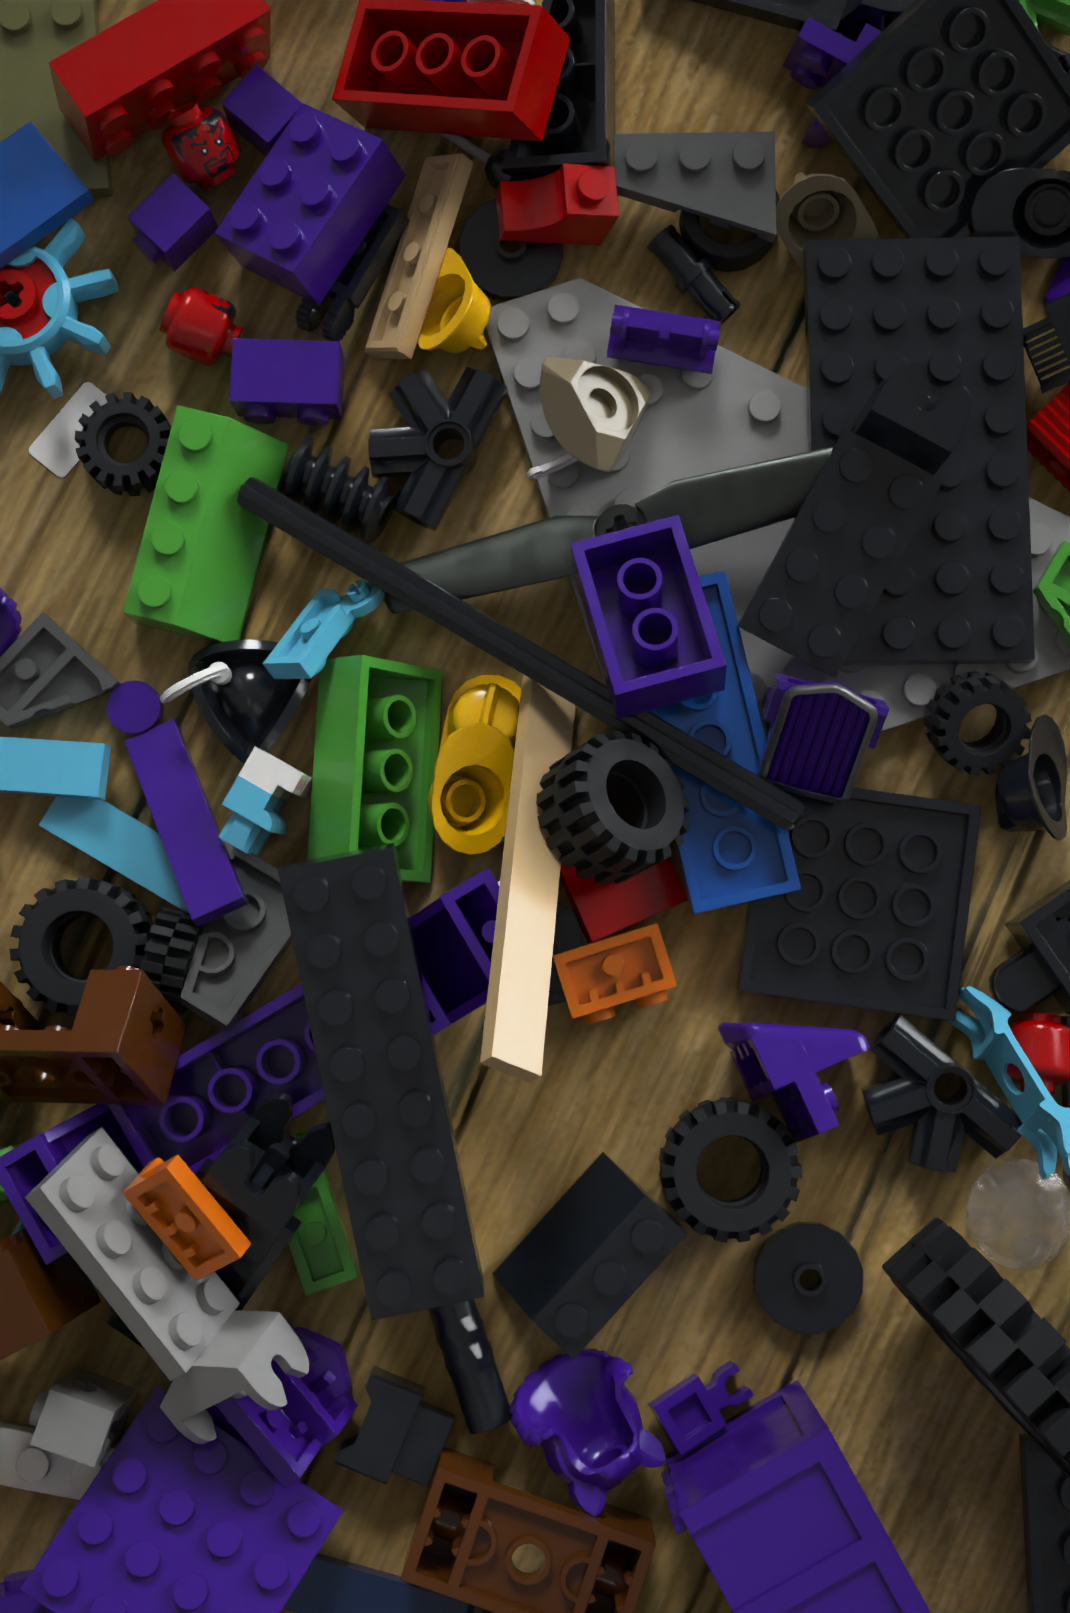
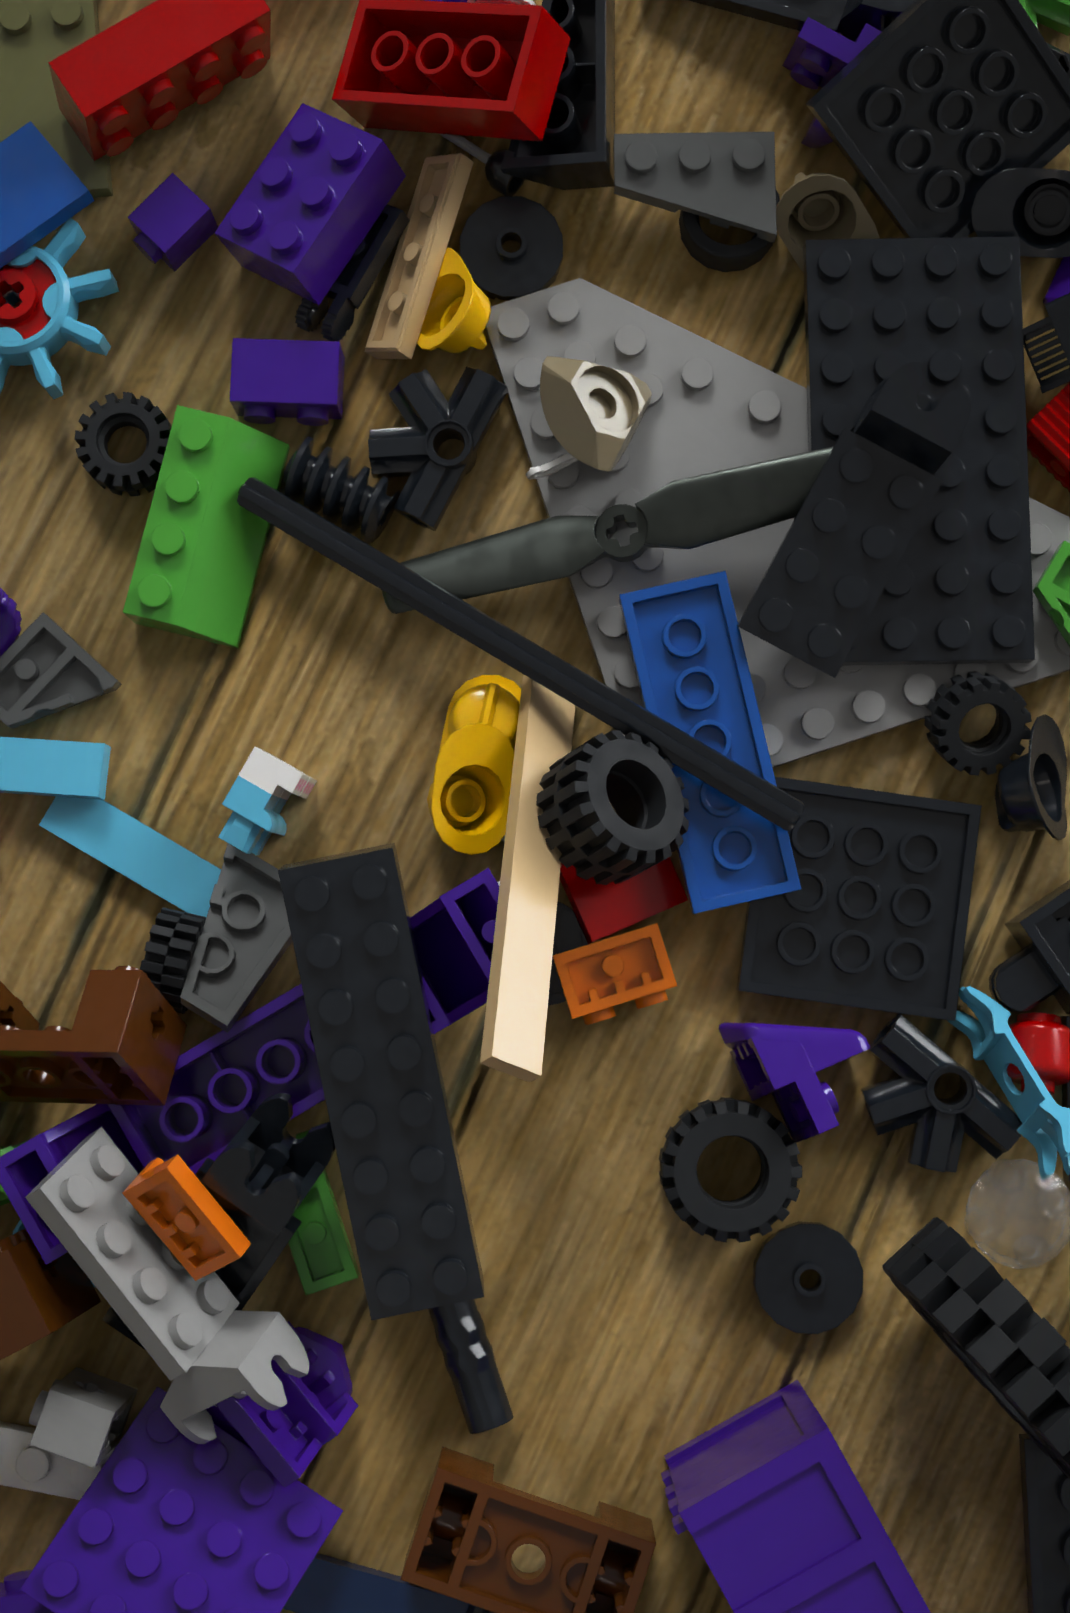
black tyre [9,878,155,1016] -> none
white sticker [29,382,107,478] -> none
dark purple tile [107,680,164,736] -> none
dark purple tile [125,719,248,927] -> none
red head [159,286,243,366] -> none
black hat [160,640,313,763] -> none
red head [161,102,241,188] -> none
dark purple brick [221,64,302,156] -> none
medium azure hinge [263,580,385,679] -> none
bright green slope [307,655,443,883] -> none
black piece [335,1366,455,1486] -> none
black slope [492,1151,687,1360] -> none
red arch [495,163,619,246] -> none
dark purple hair [510,1349,666,1517] -> none
dark purple brick [570,515,727,719] -> none
dark purple hinge [606,305,720,374] -> none
black pin [647,224,741,325] -> none
dark purple plate [648,1361,754,1456] -> none
dark purple piece [757,673,889,804] -> none

